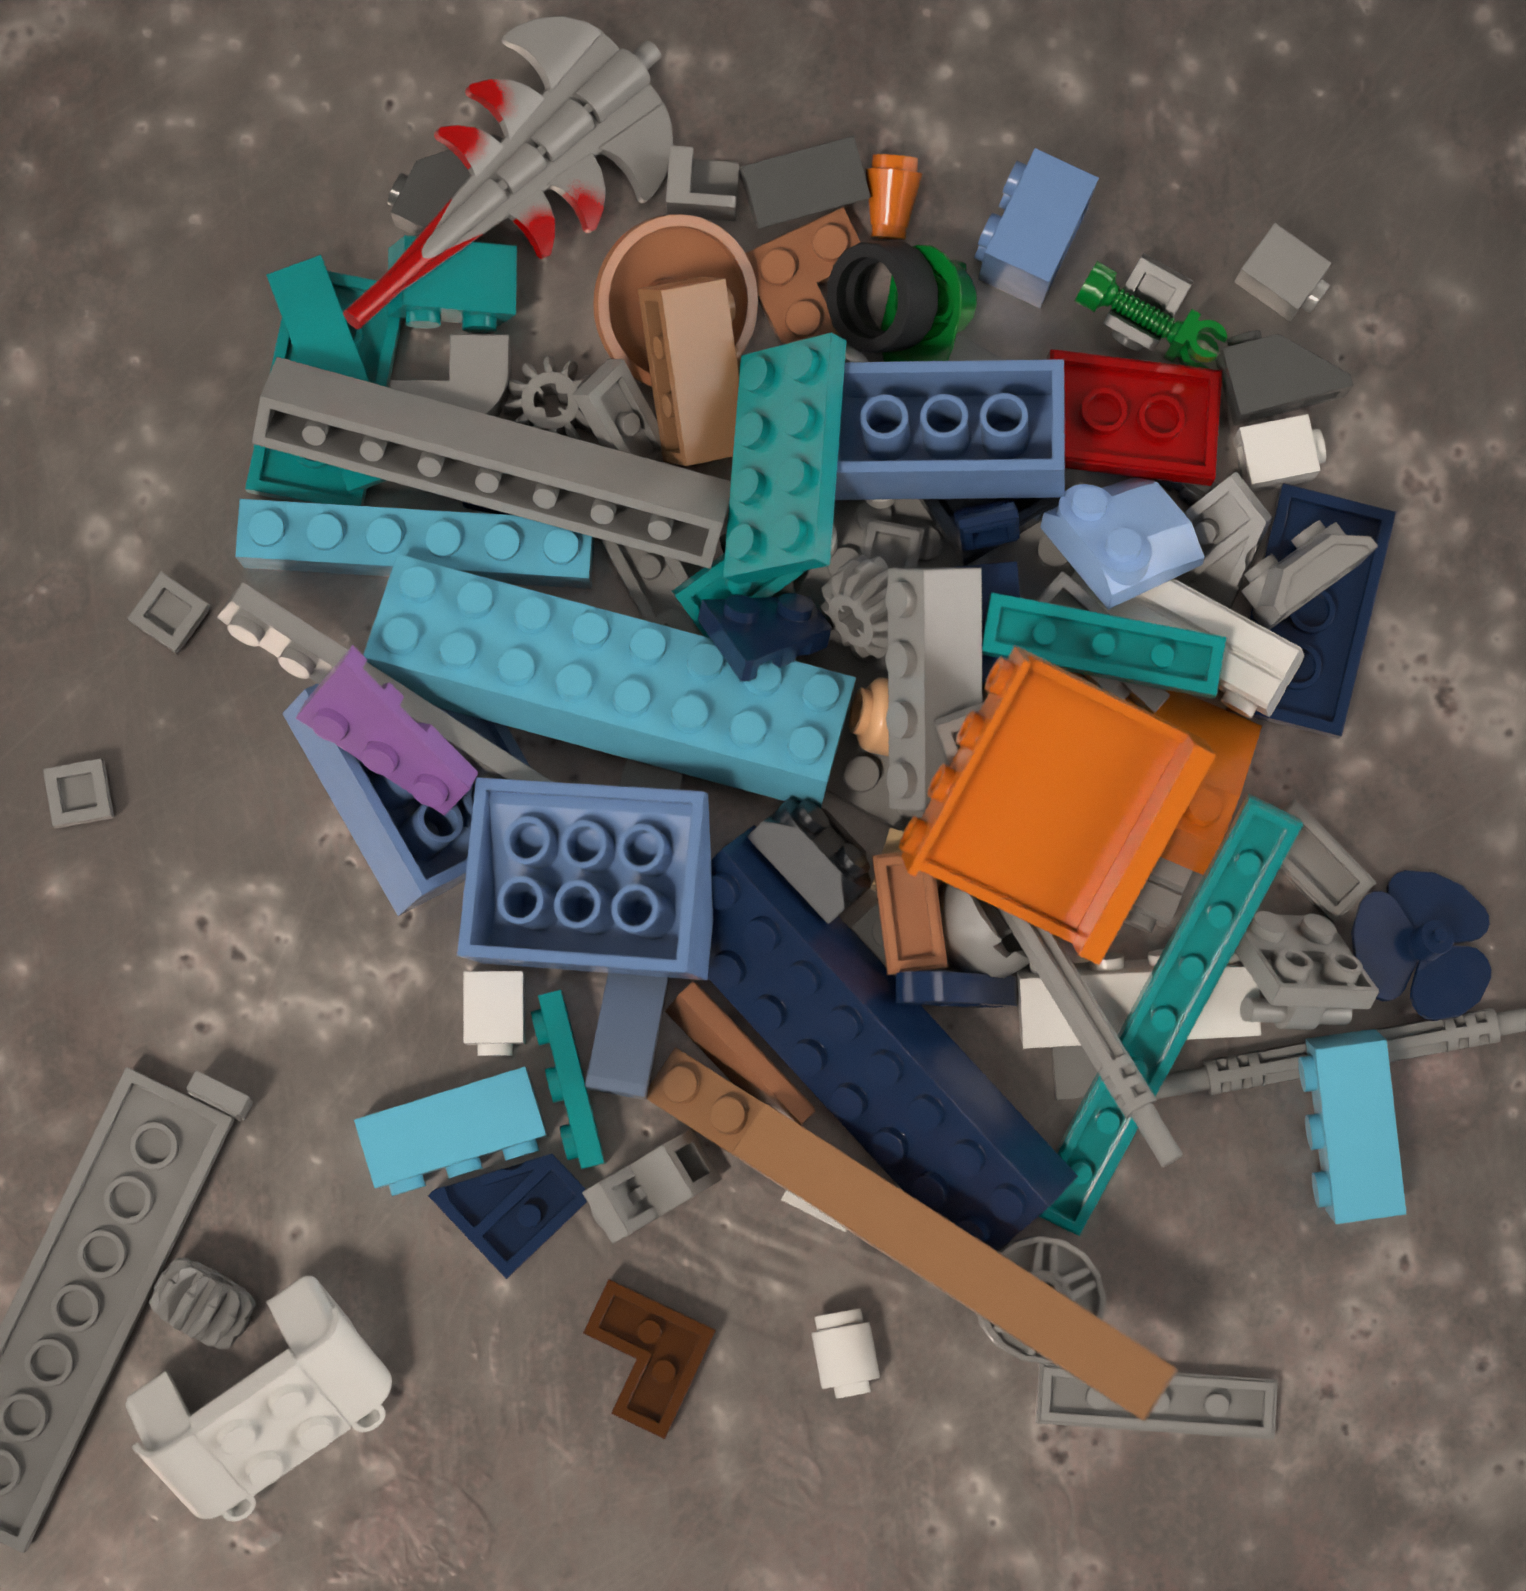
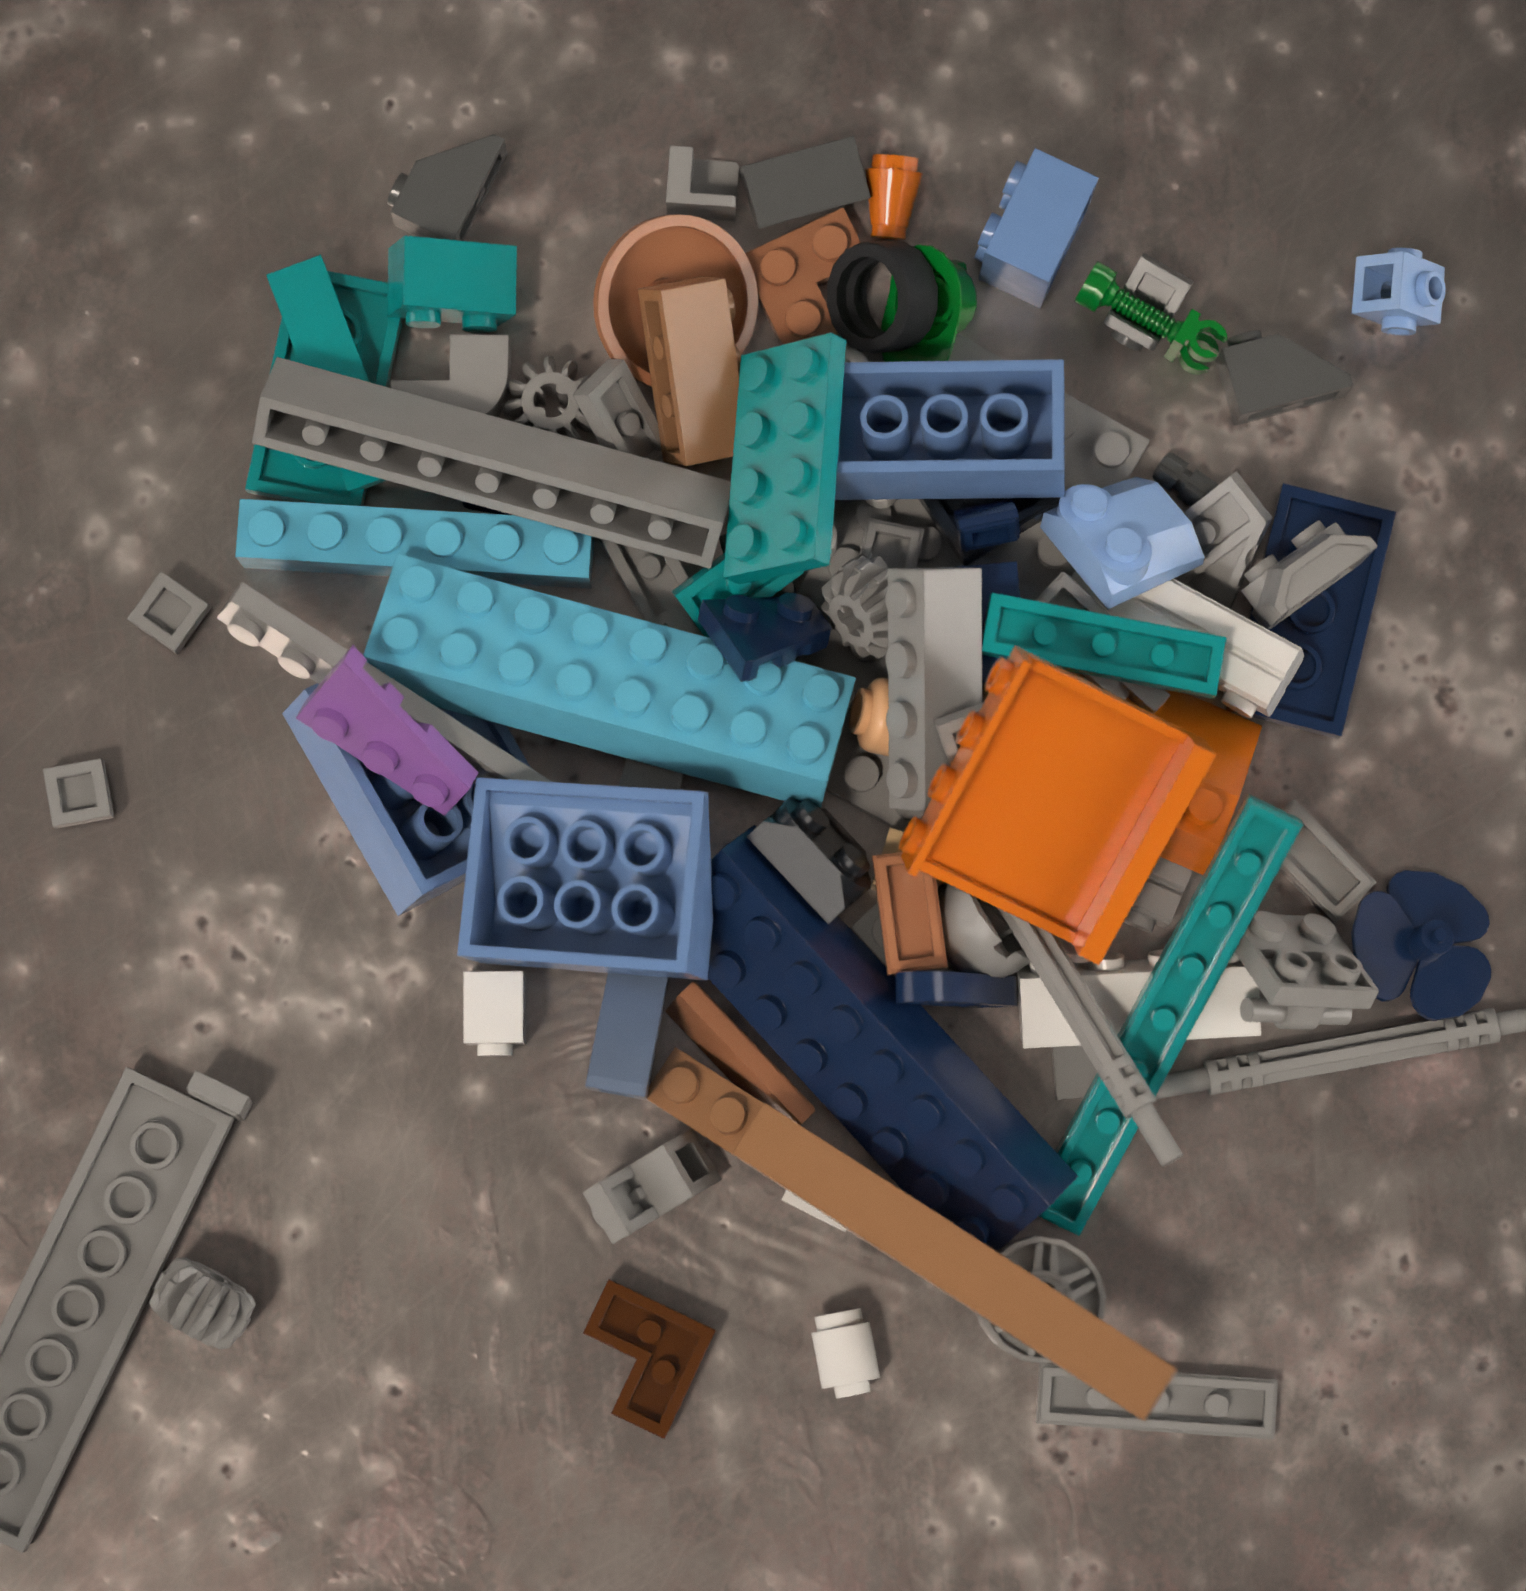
white container [126,1276,392,1521] -> none
light grey animal [343,16,673,329] -> none
medium azure brick [354,1067,549,1196] -> none
dark blue wing [428,1153,587,1279] -> none
teal plate [531,990,606,1170] -> none
red tile [1047,349,1222,486] -> none
white brick [1233,414,1326,493] -> none
light grey brick [1234,223,1332,322] -> none
medium azure brick [1298,1029,1407,1224] -> none
none -> light blue brick [1352,248,1446,336]

